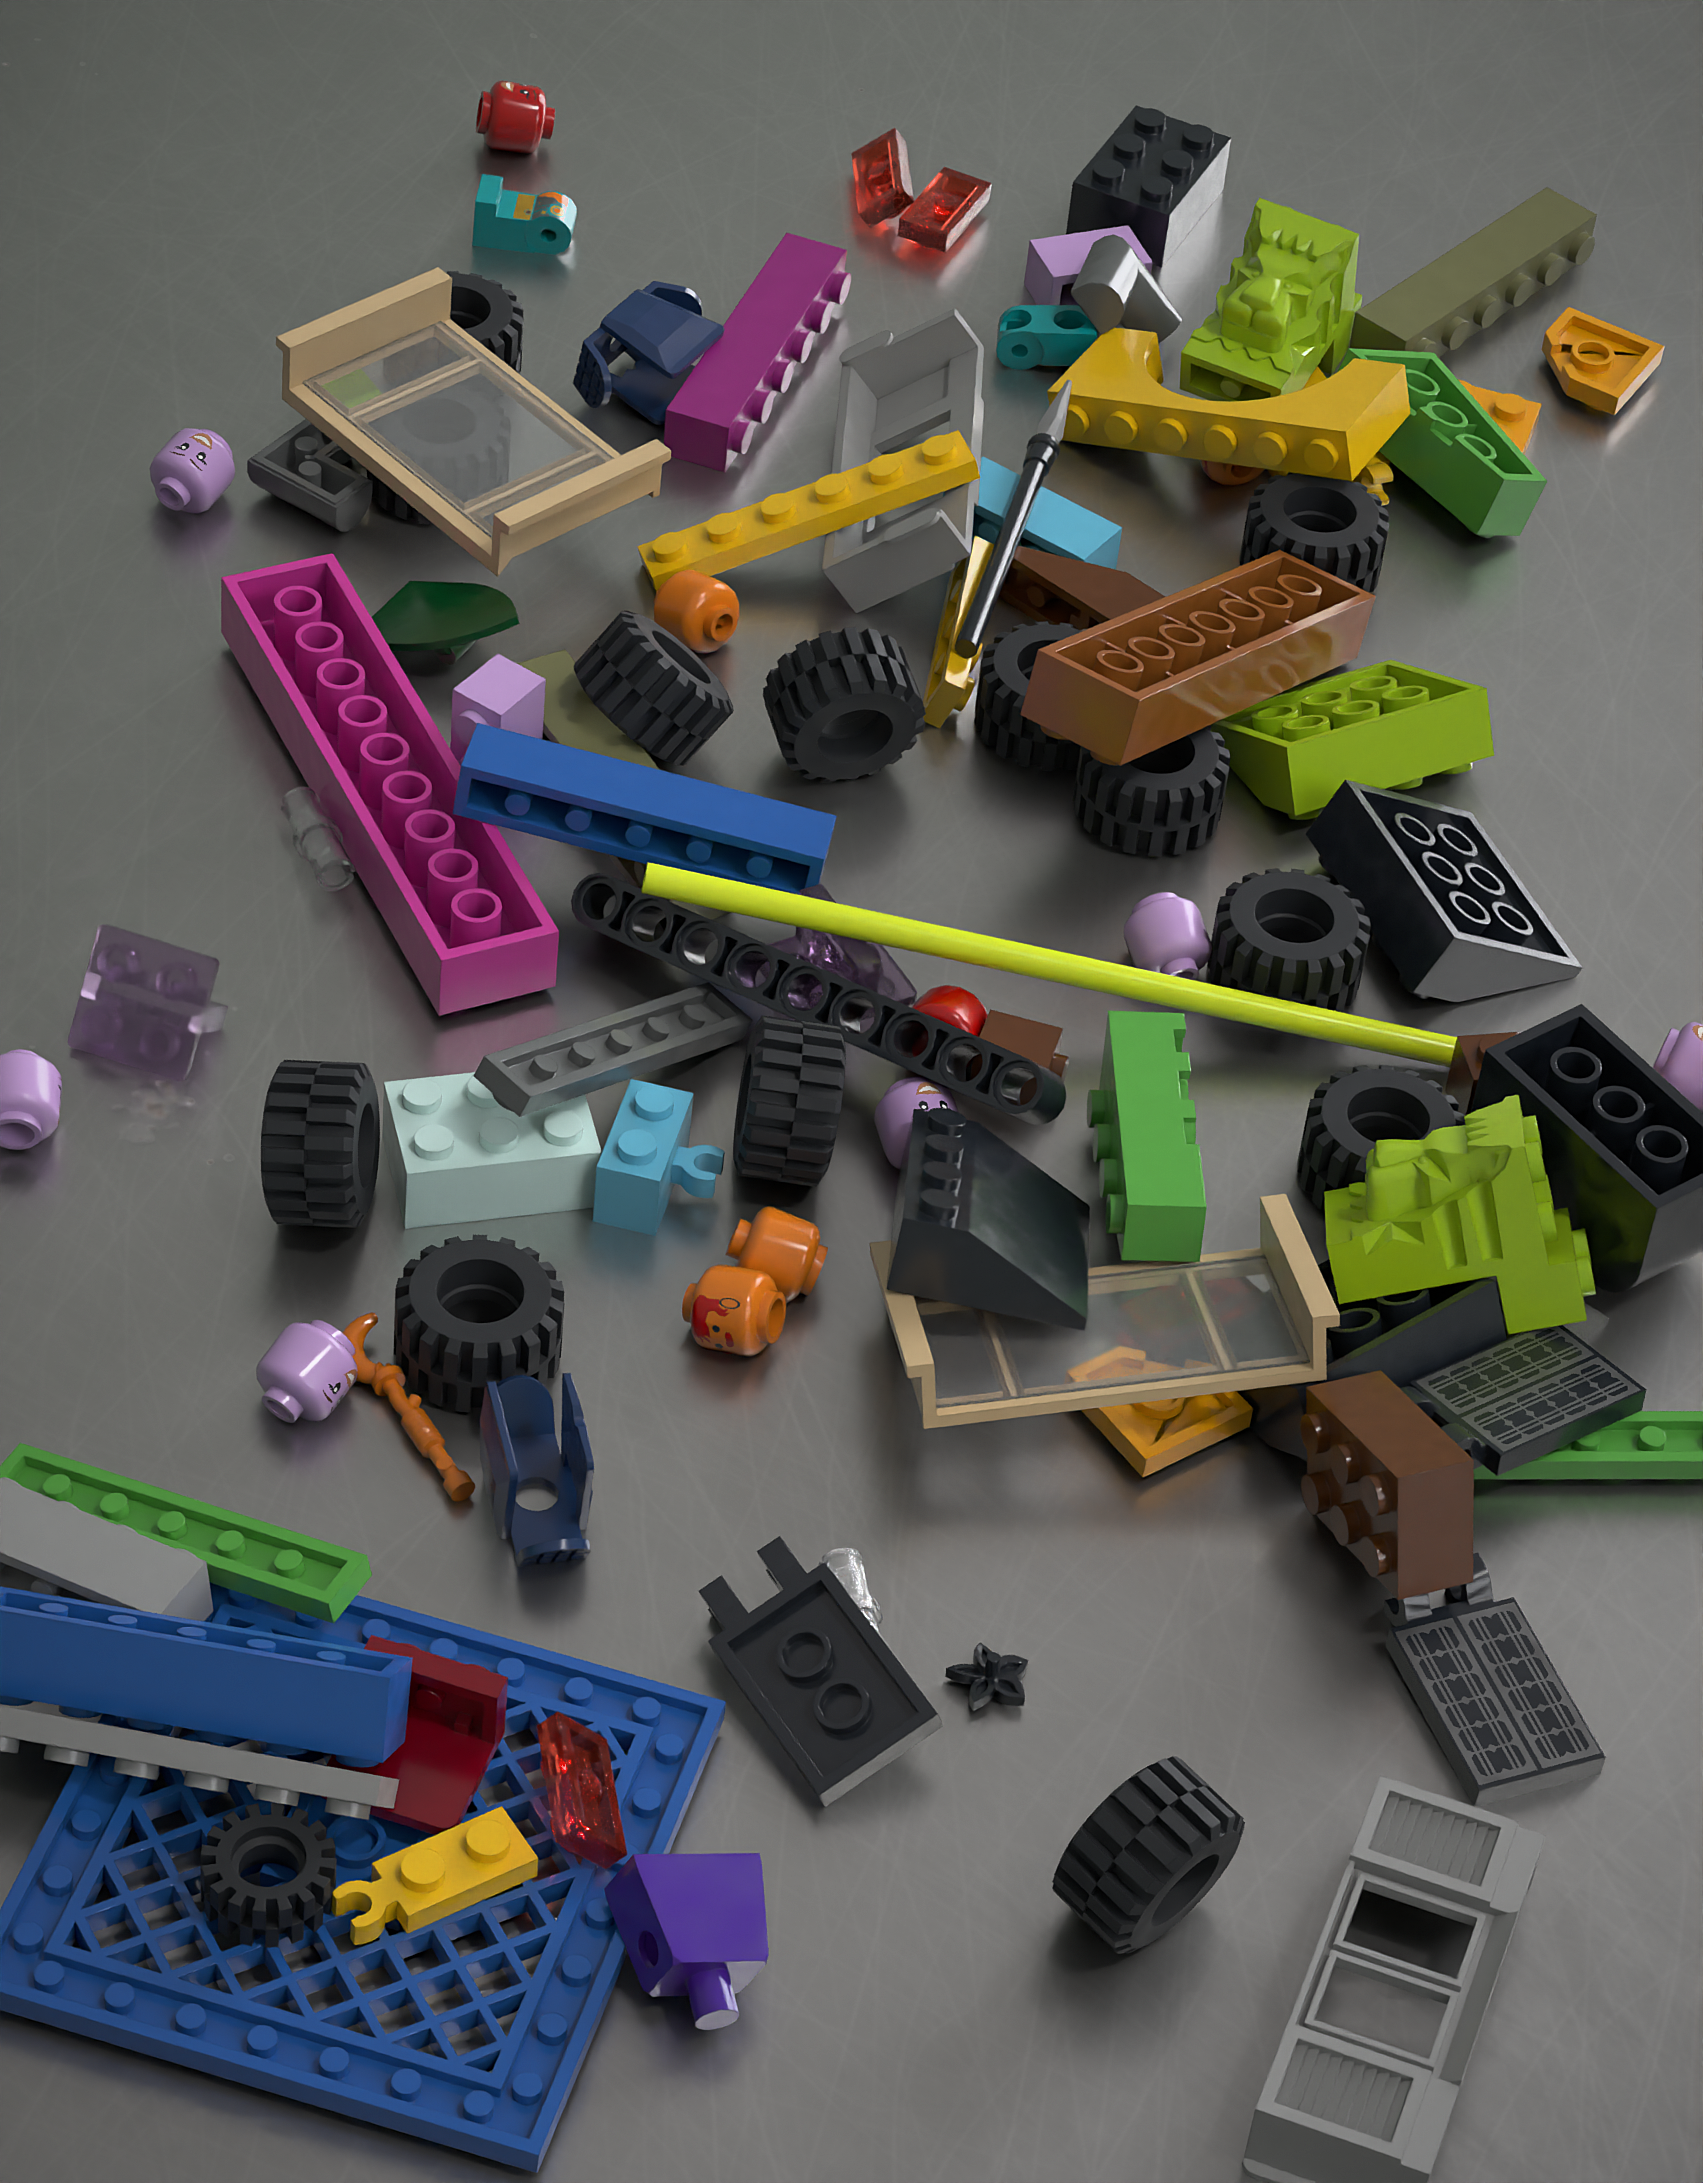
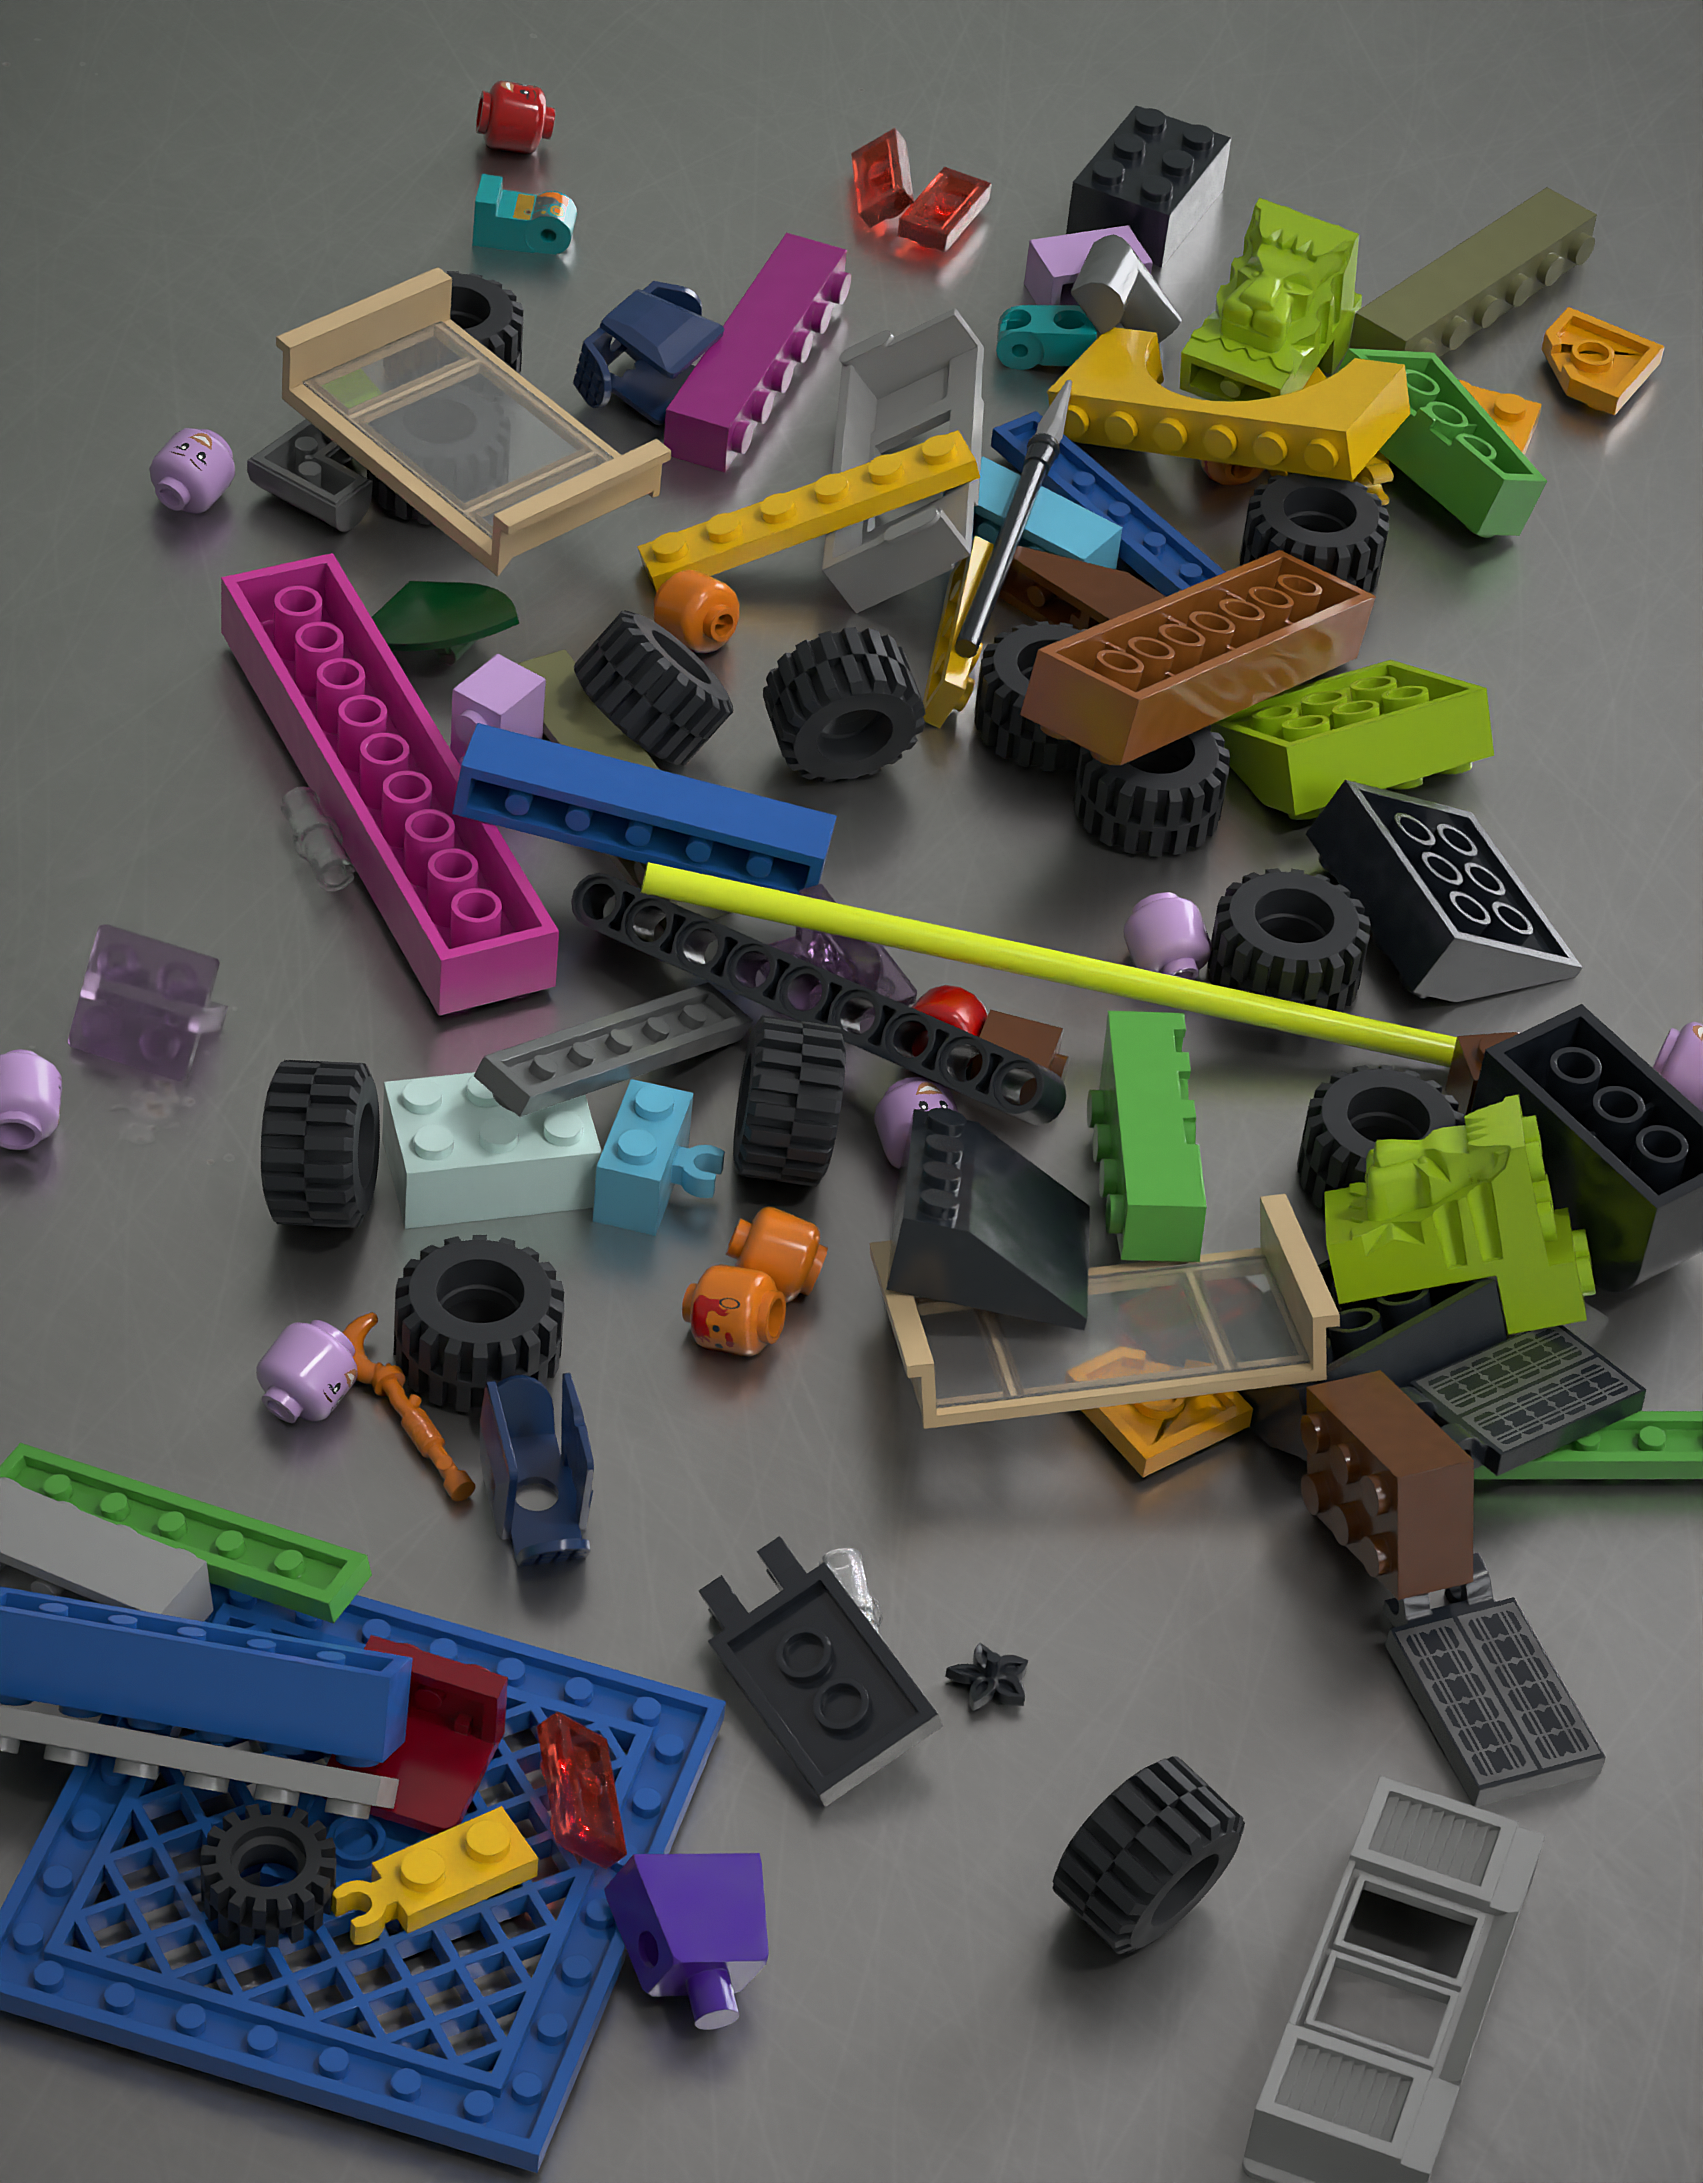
none -> blue plate [991,411,1226,597]

